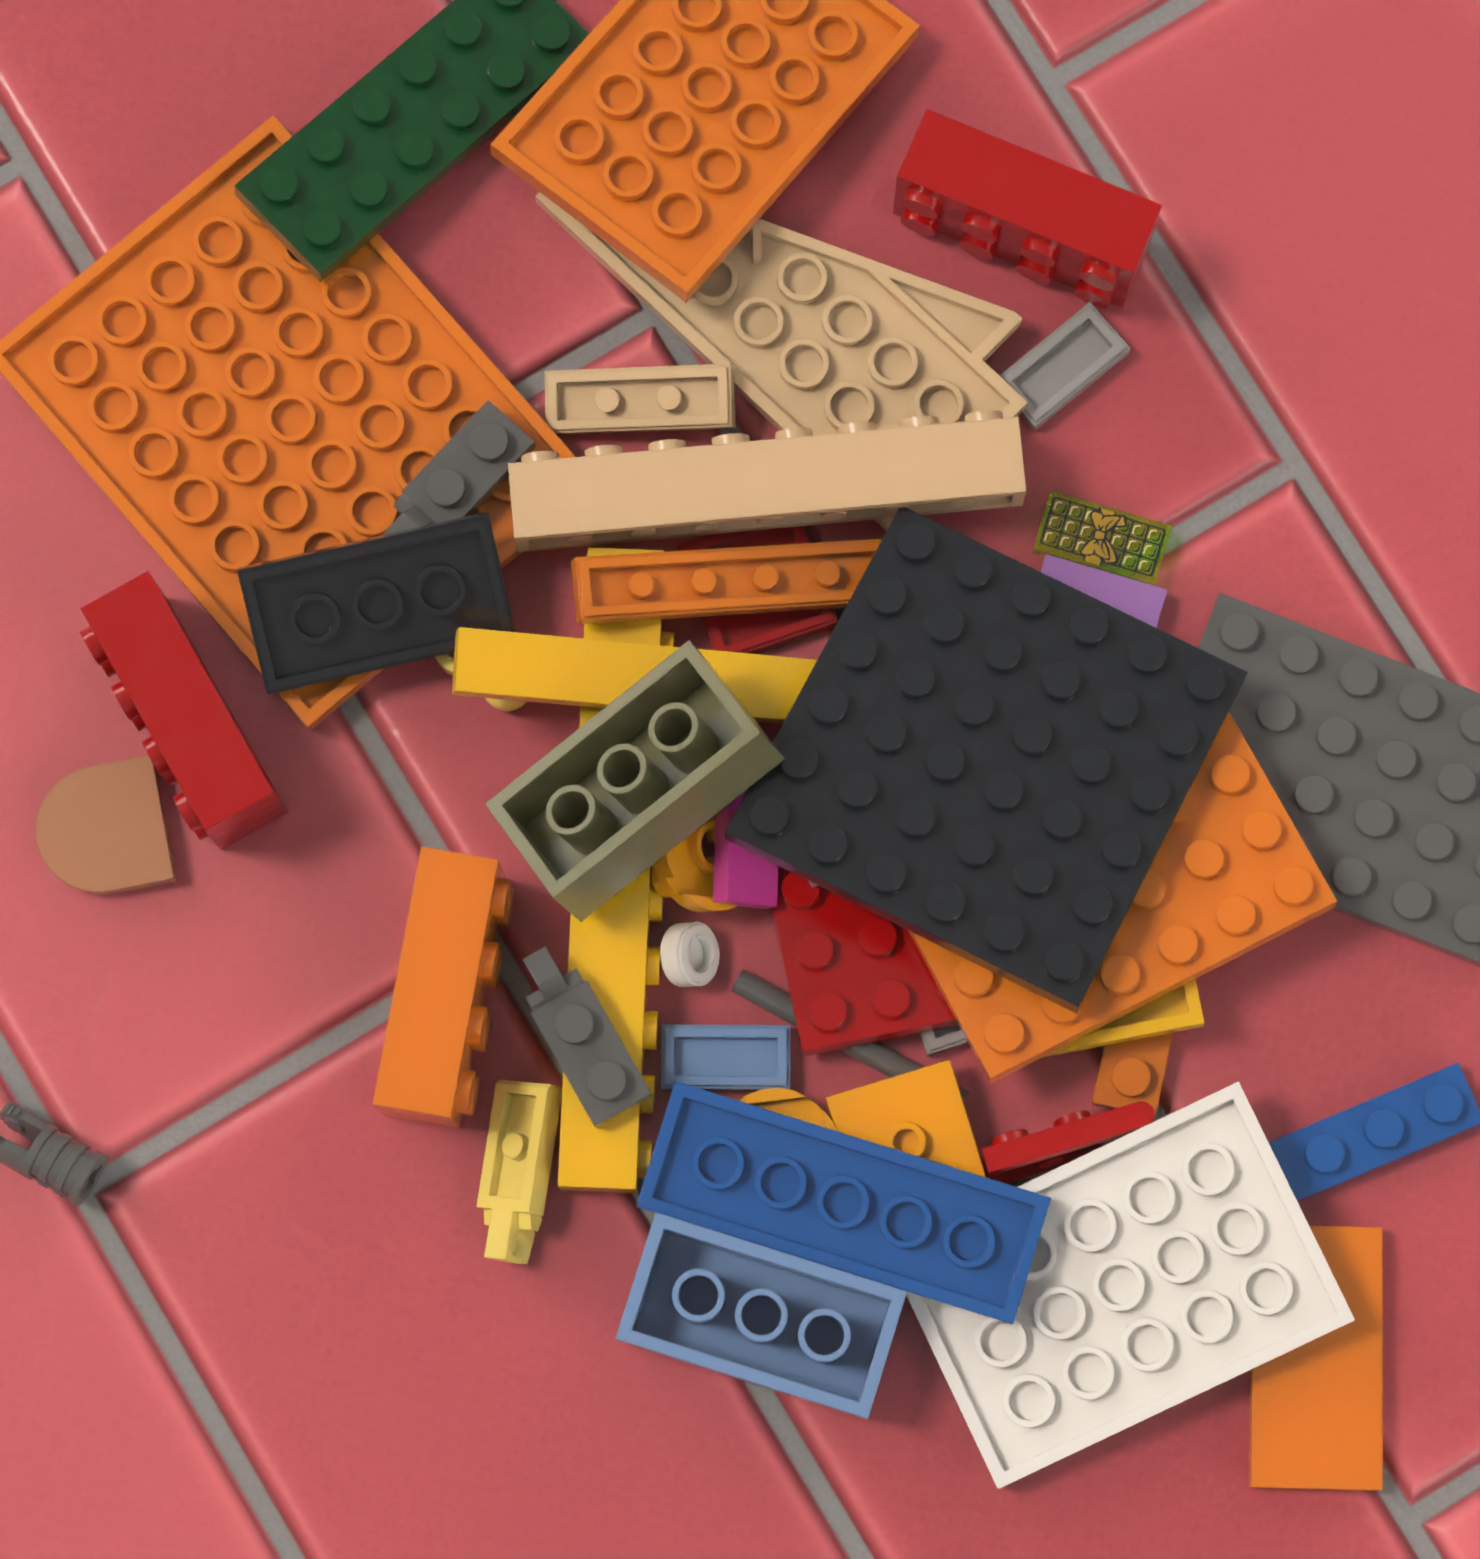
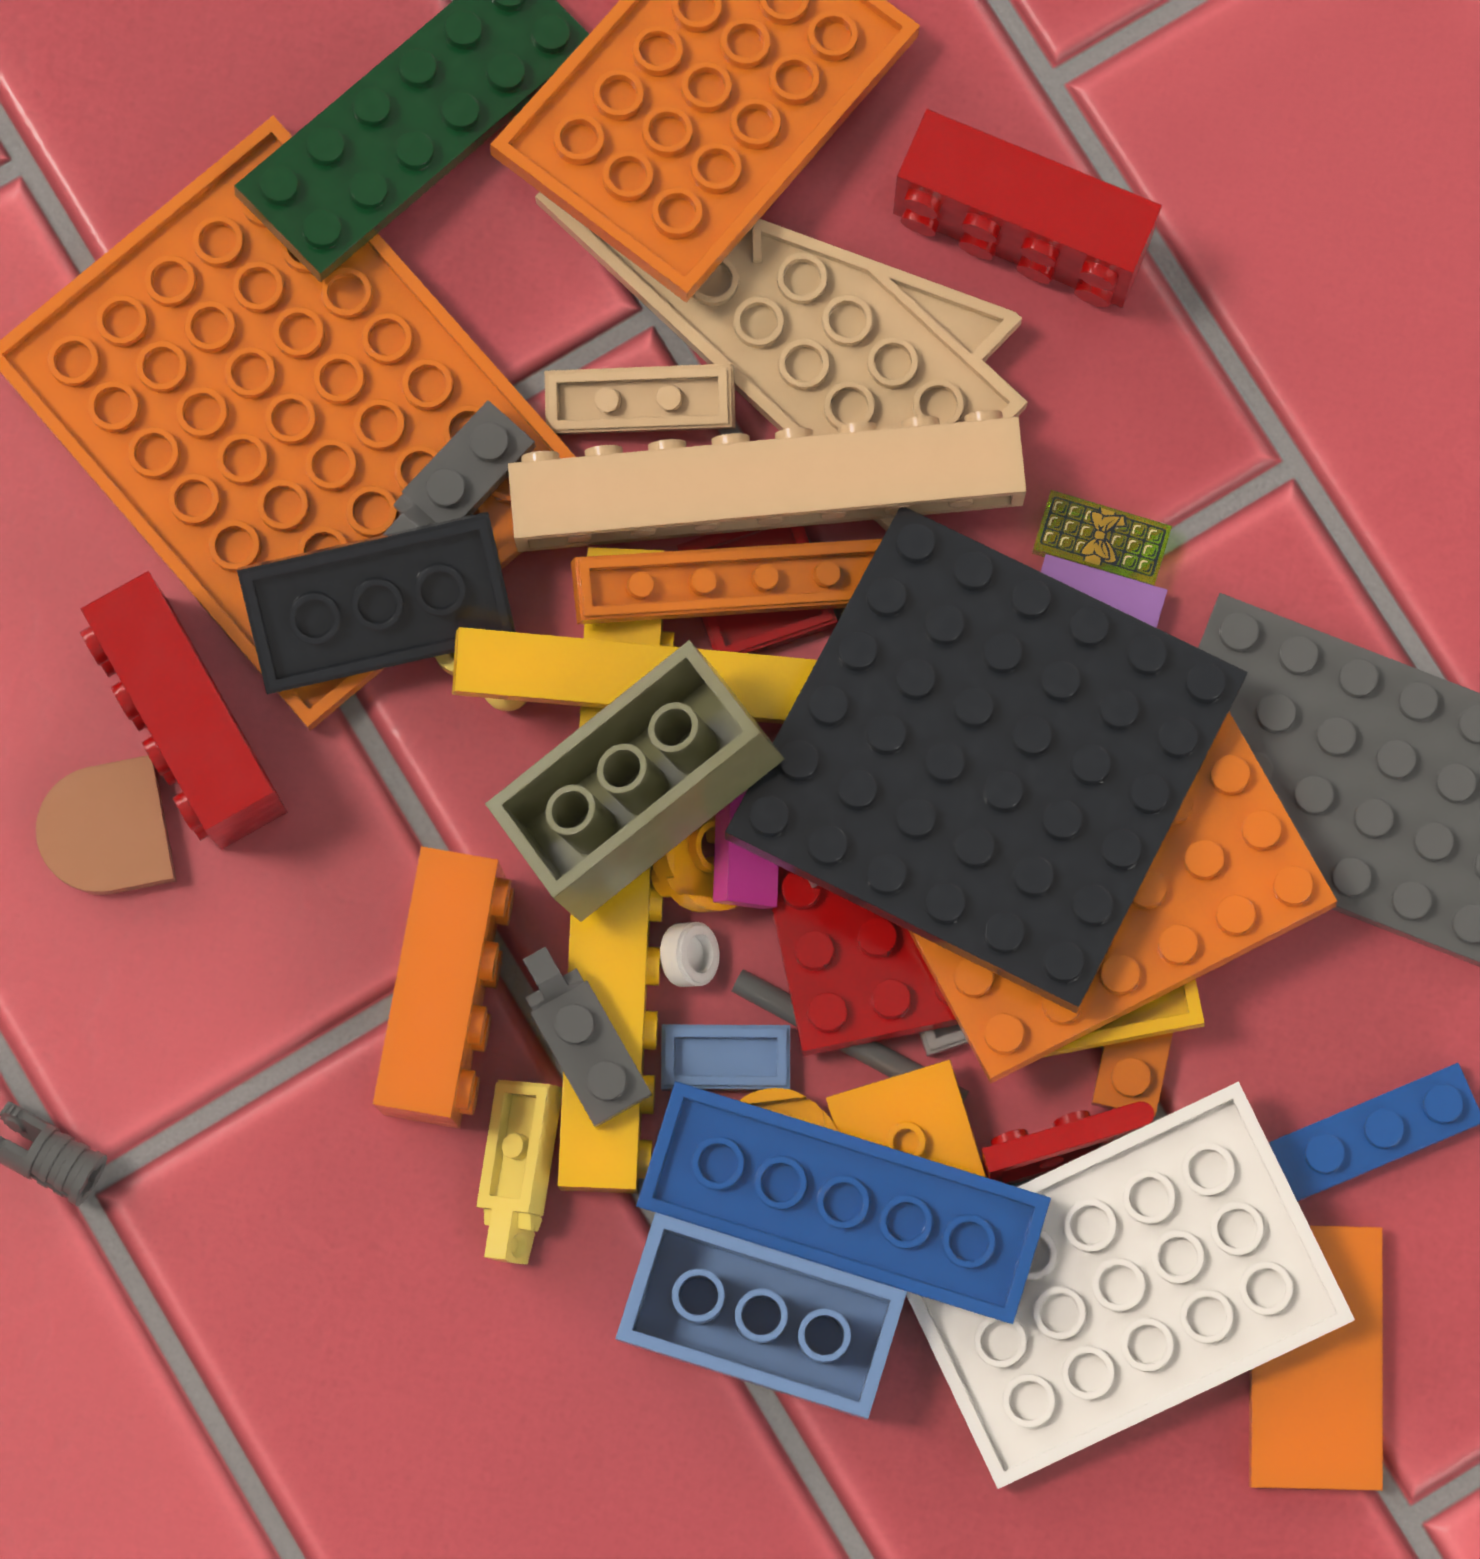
light grey tile [1000,302,1131,431] -> none

